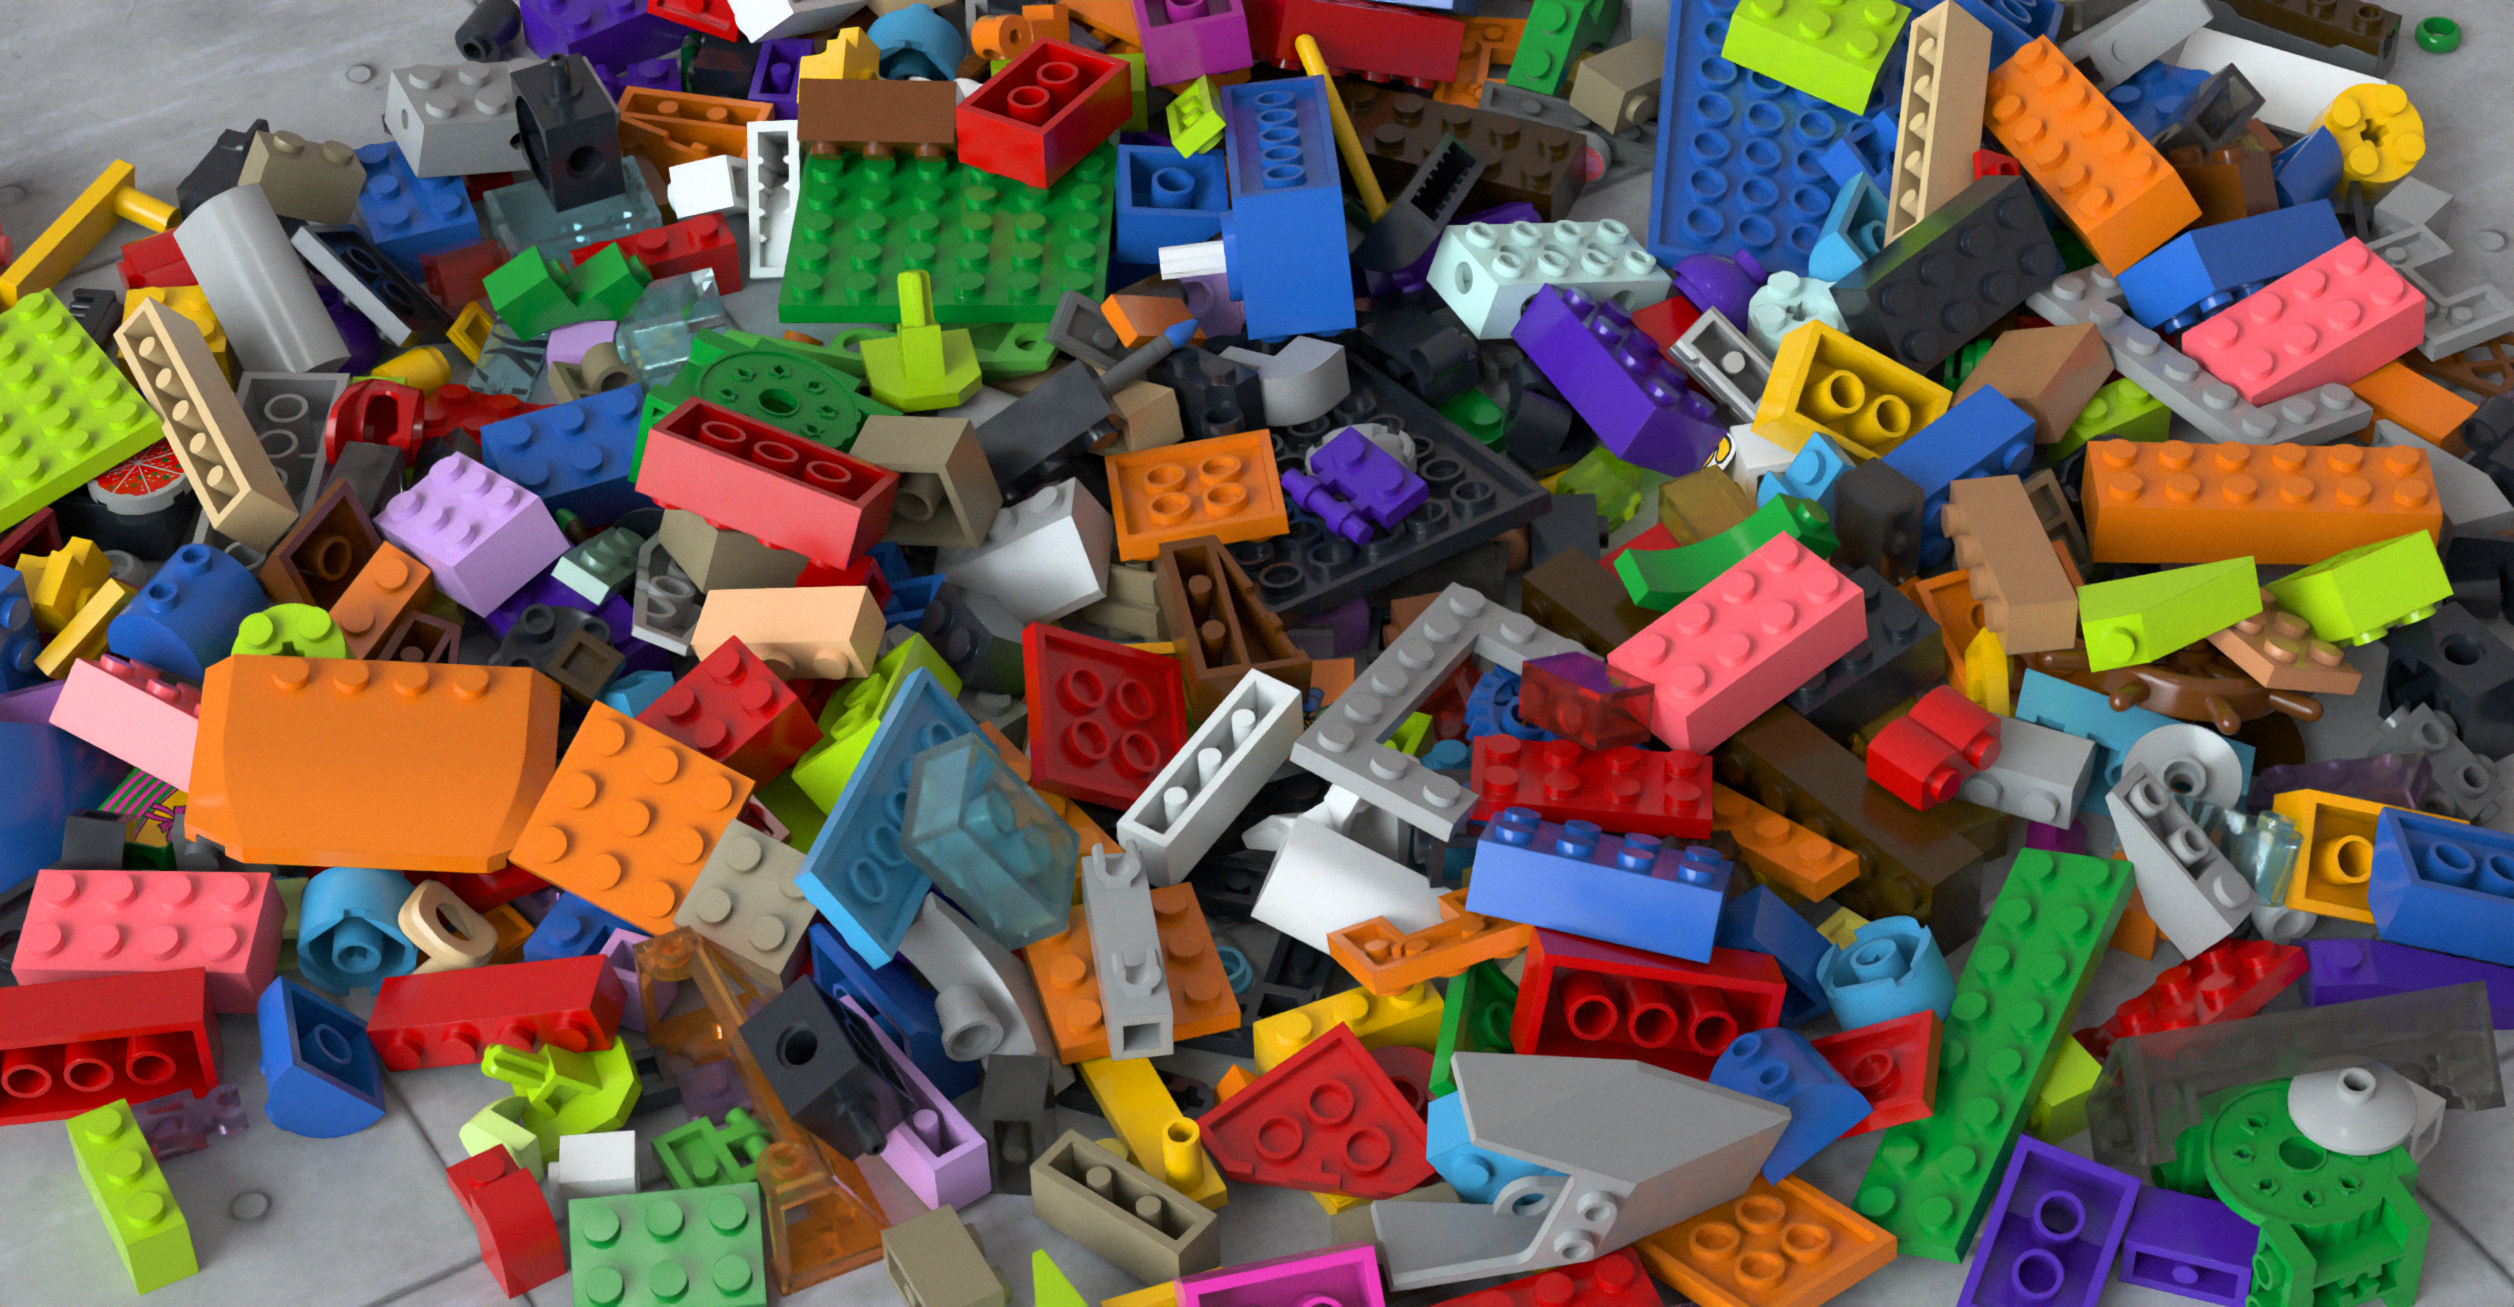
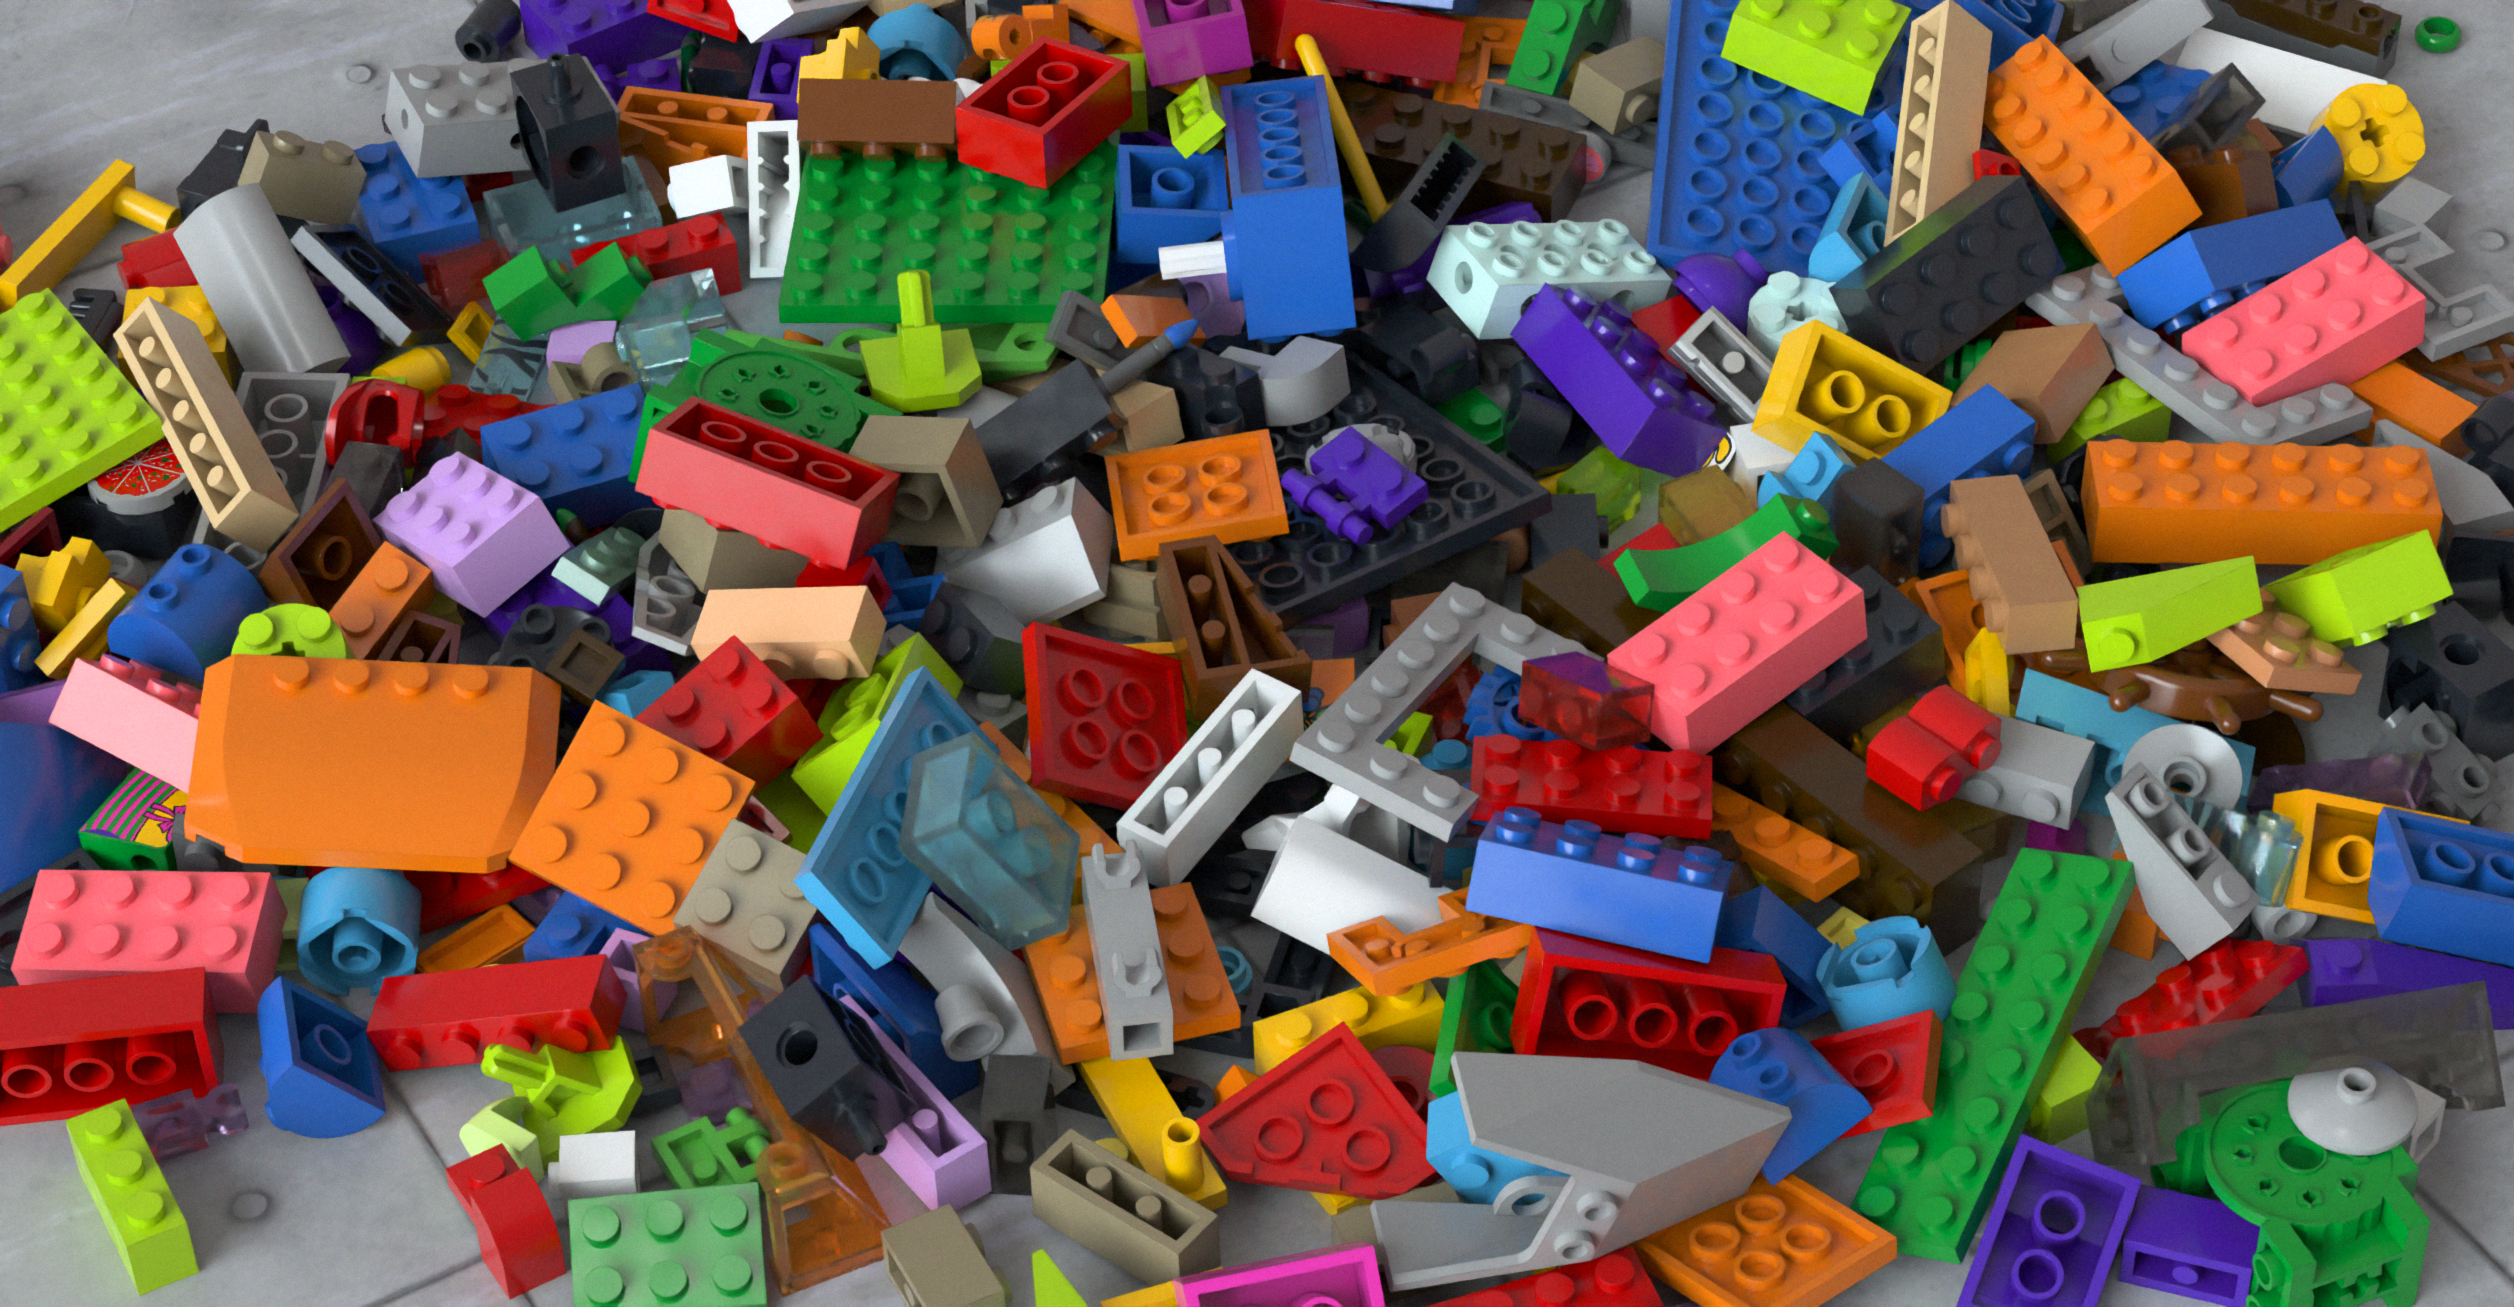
black brick [60,807,137,871] -> none
tan piece [398,879,498,975] -> none

